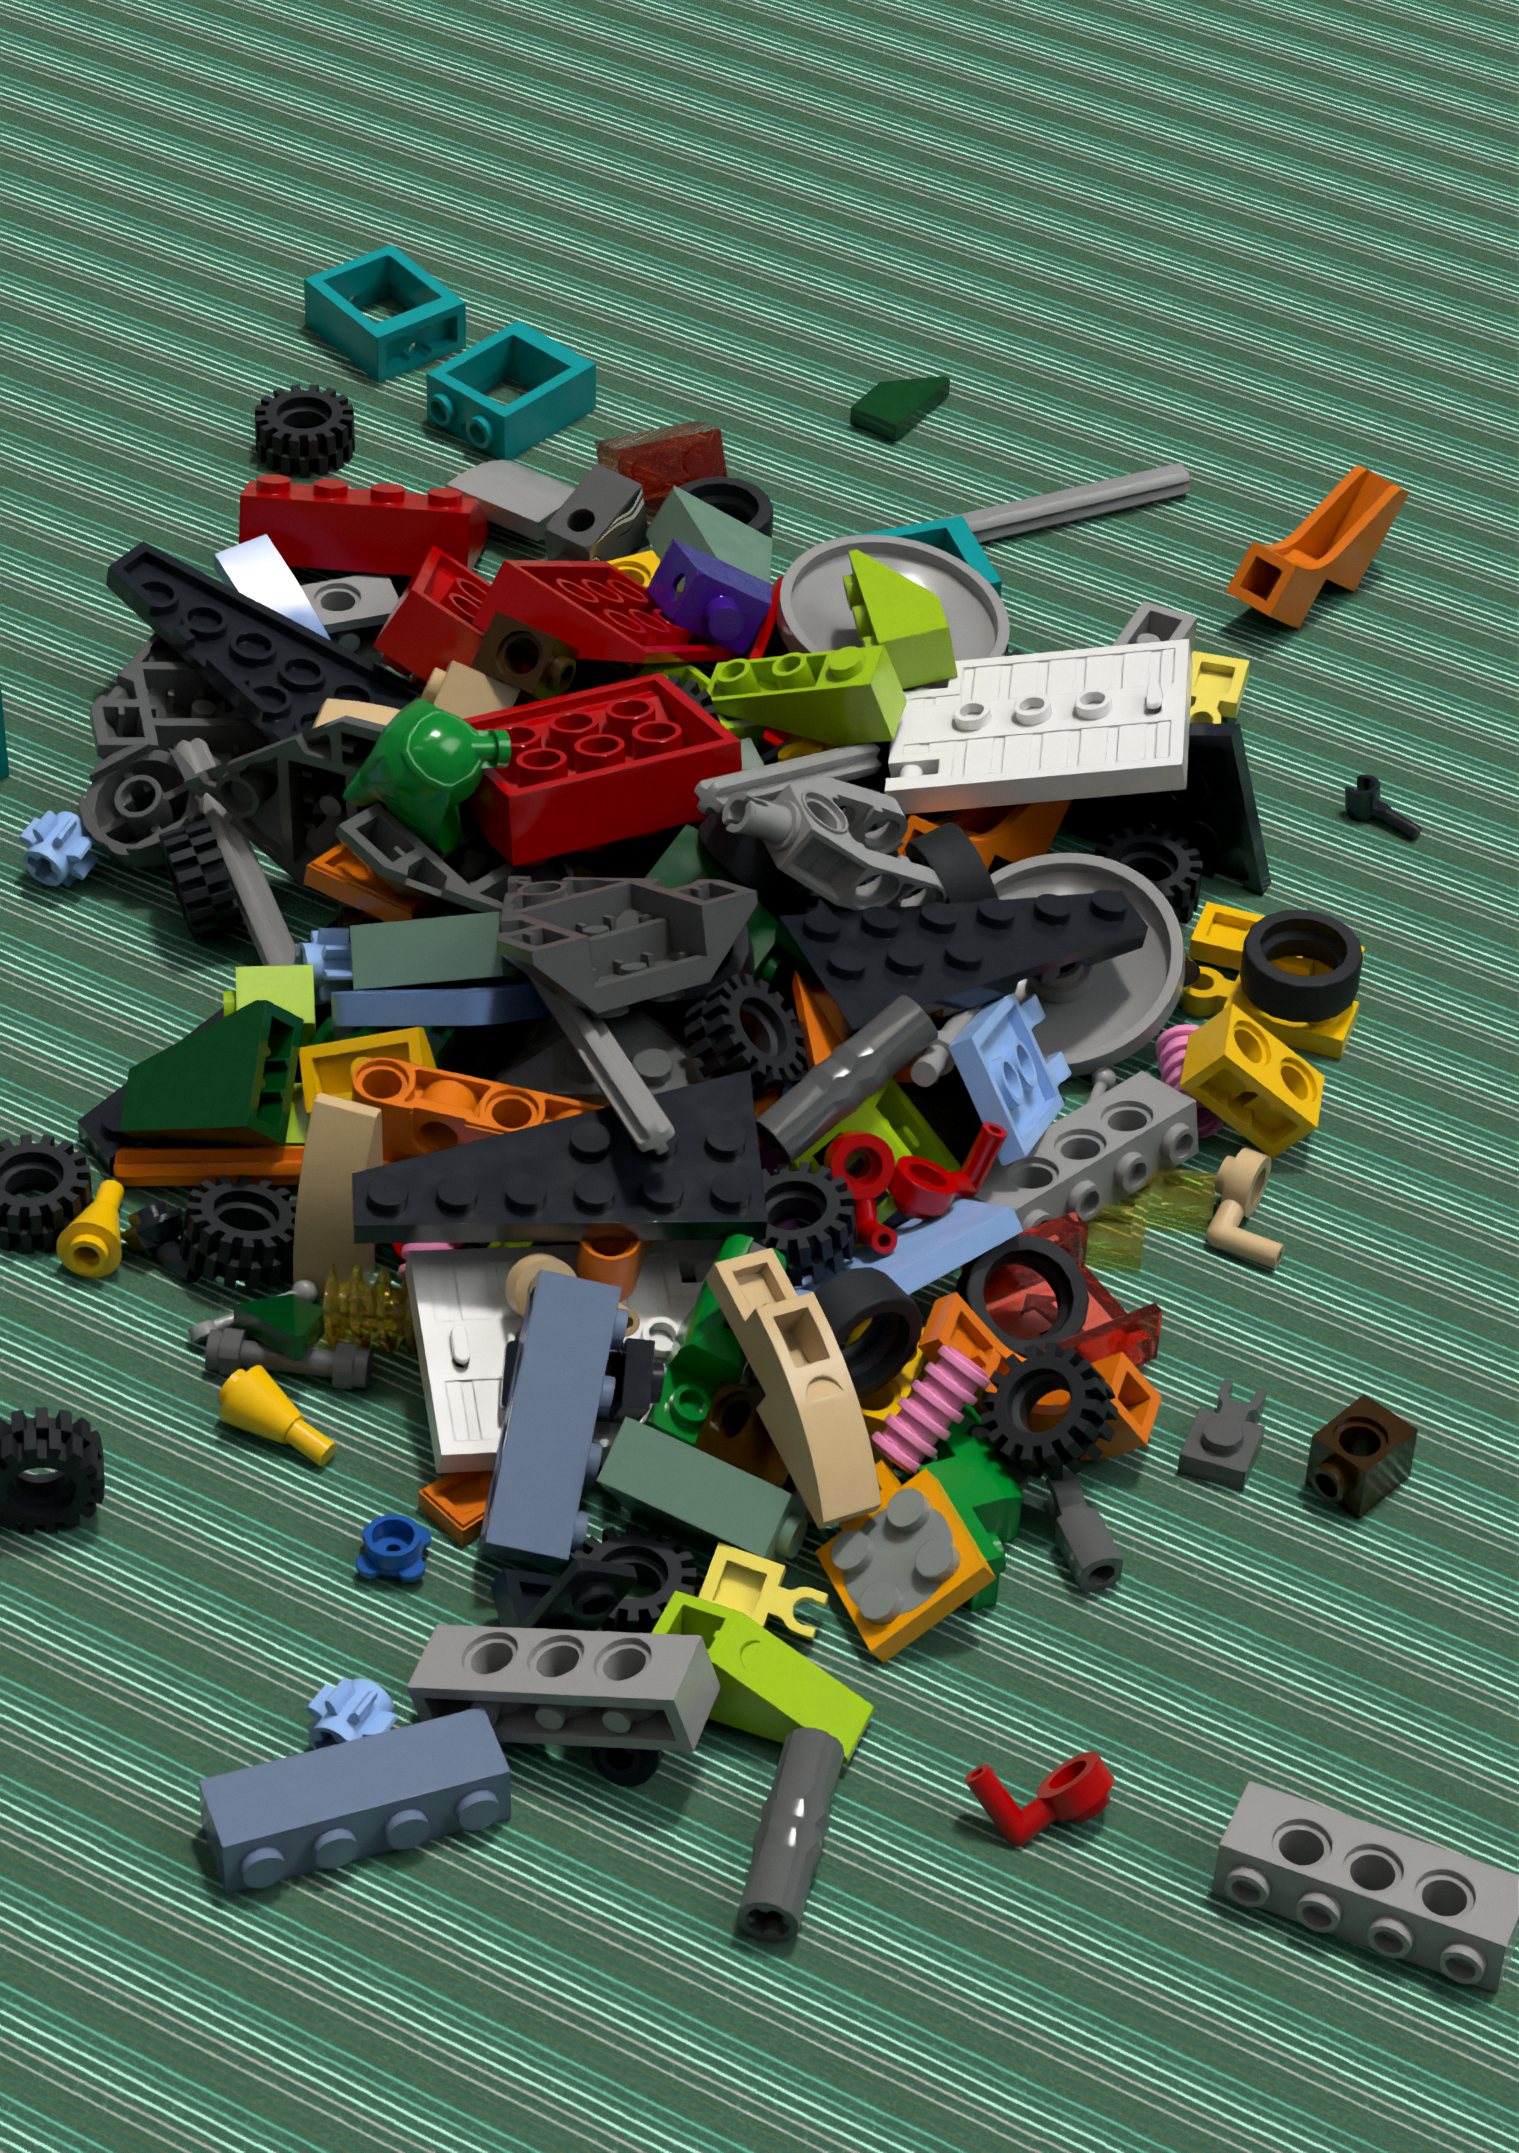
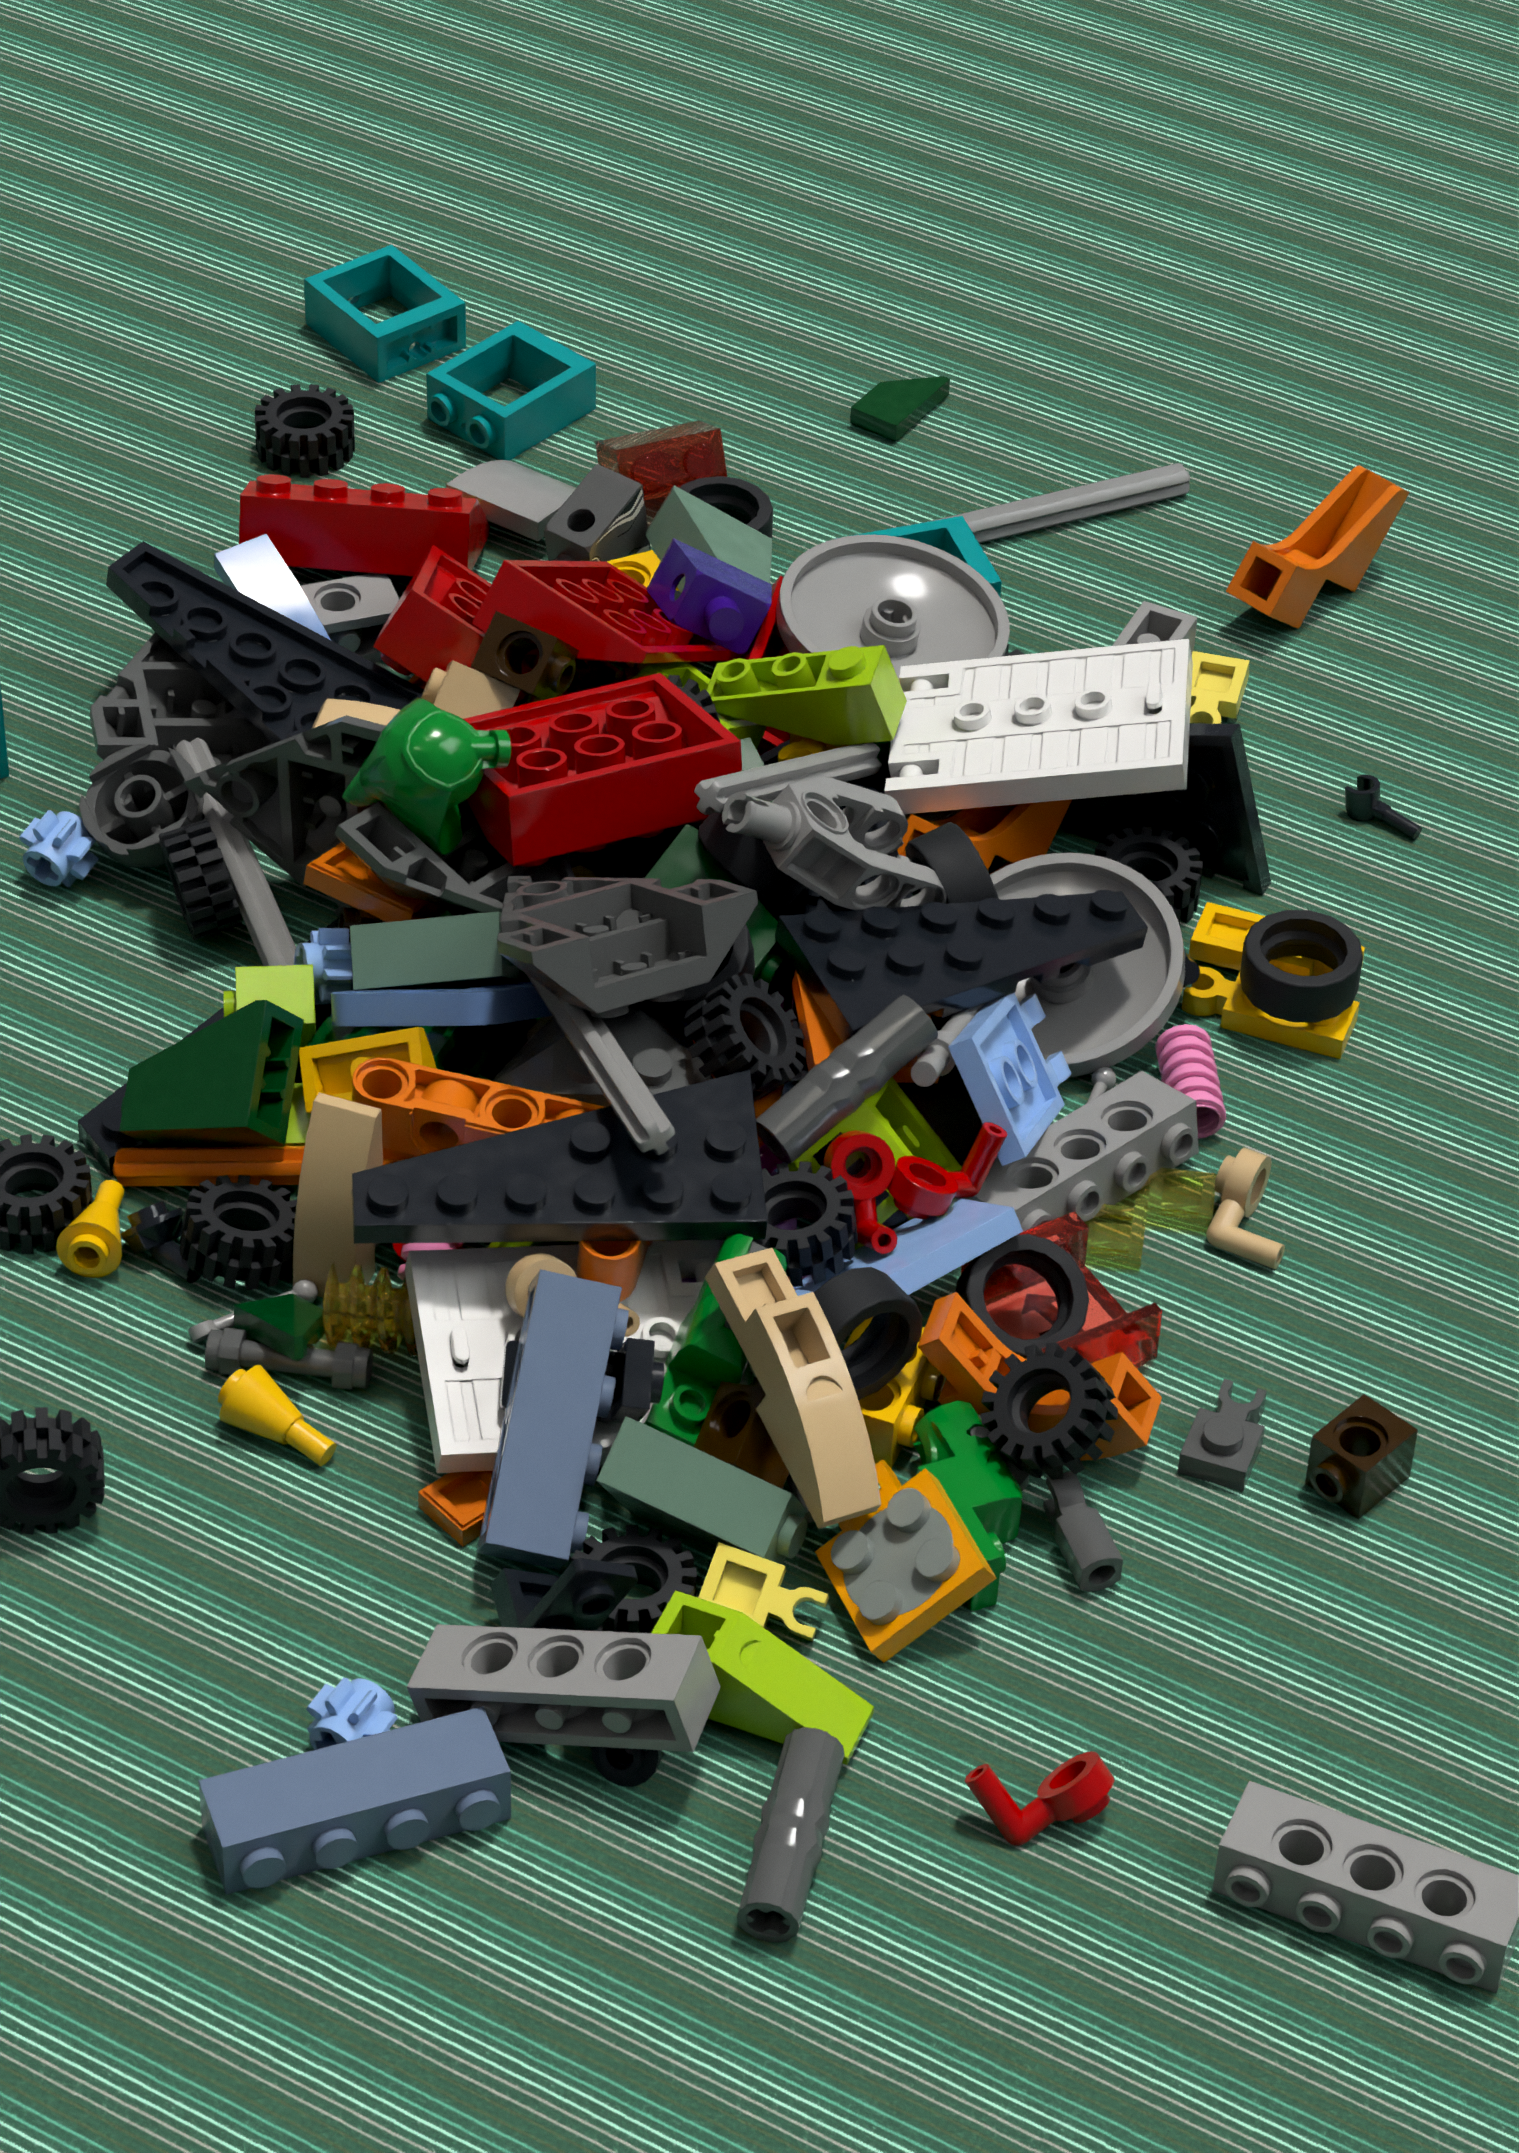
blue plate [356,1514,431,1582] -> none
lime slope [842,549,958,690] -> none
bright pink piece [871,1345,991,1475] -> none
yellow brick [1180,1003,1325,1159] -> none

